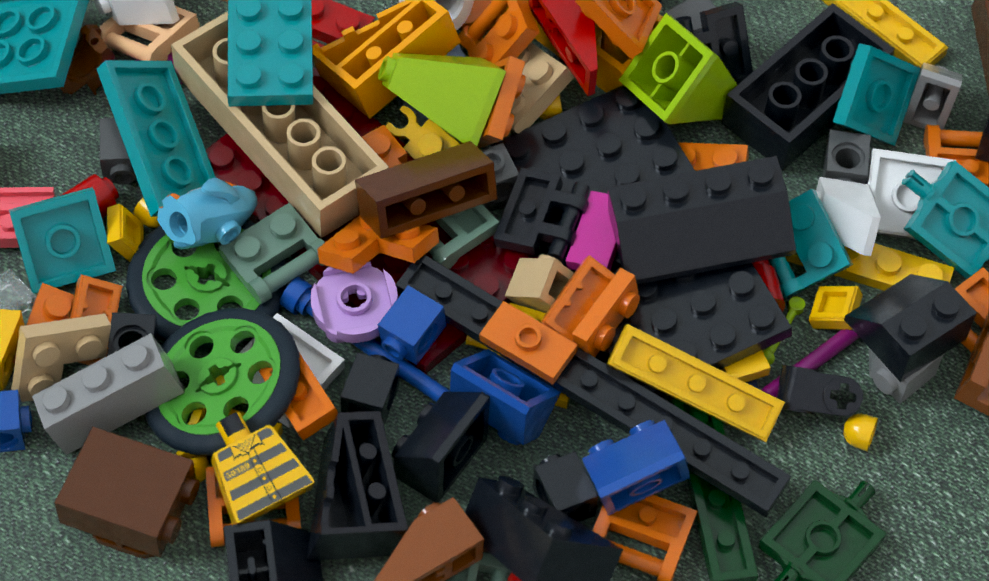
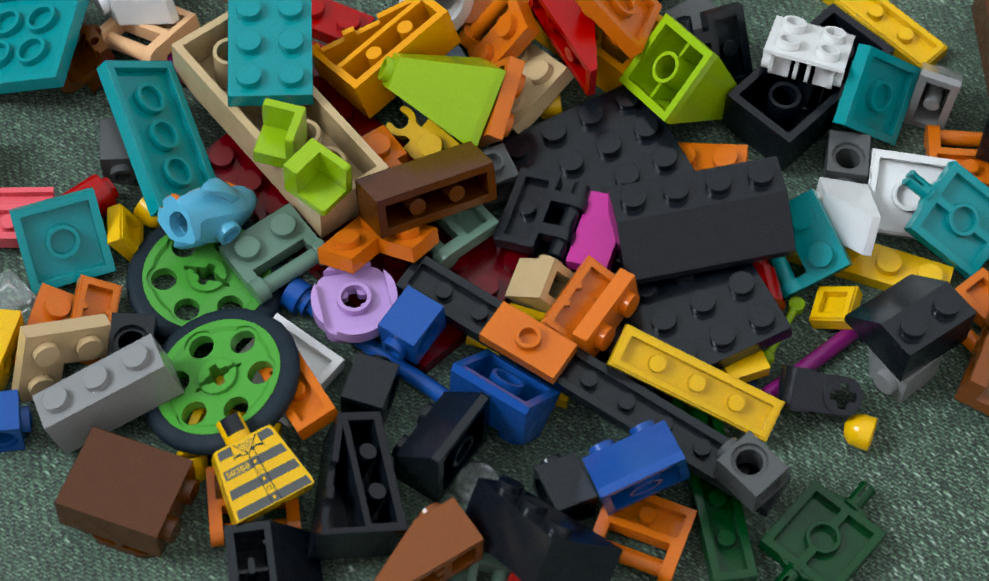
none -> lime panel [253,98,307,168]
none -> lime panel [283,138,352,216]
none -> clear plate [456,463,499,504]
none -> dark grey brick [714,430,789,513]
none -> white hinge [760,15,855,89]

